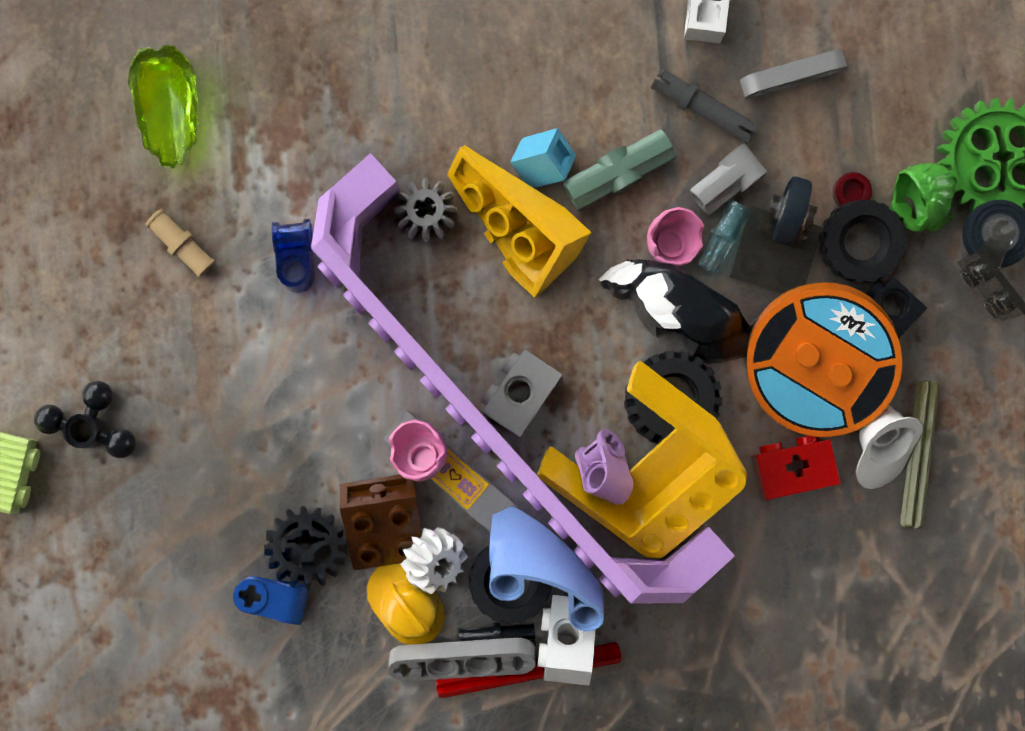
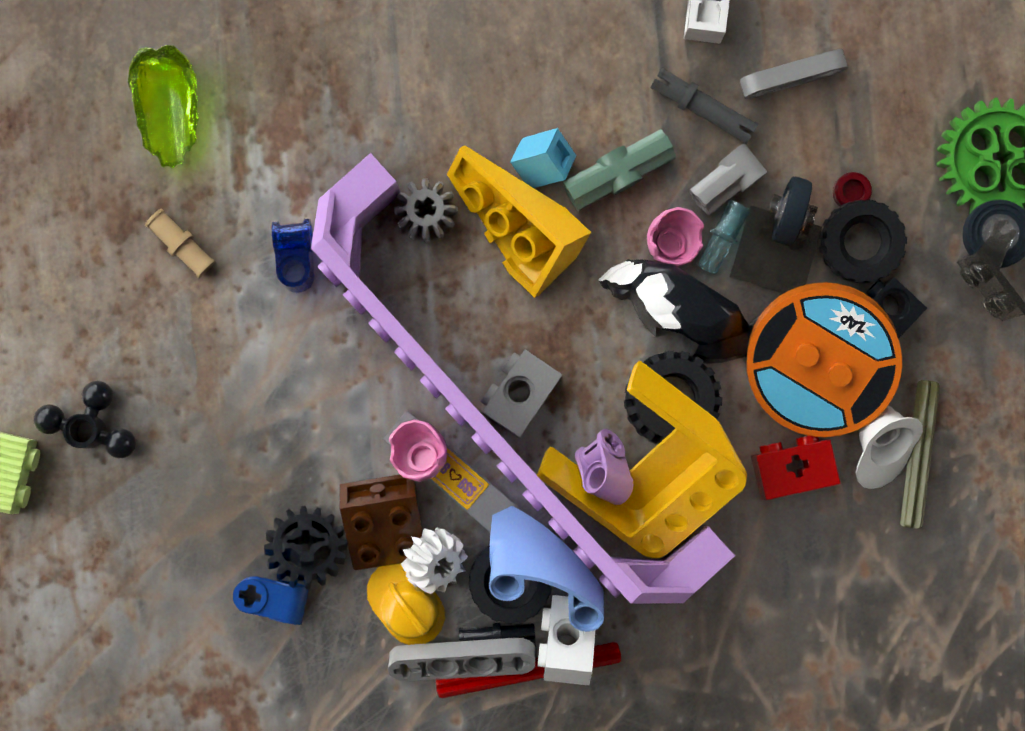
bright green hair [890,162,956,232] -> none

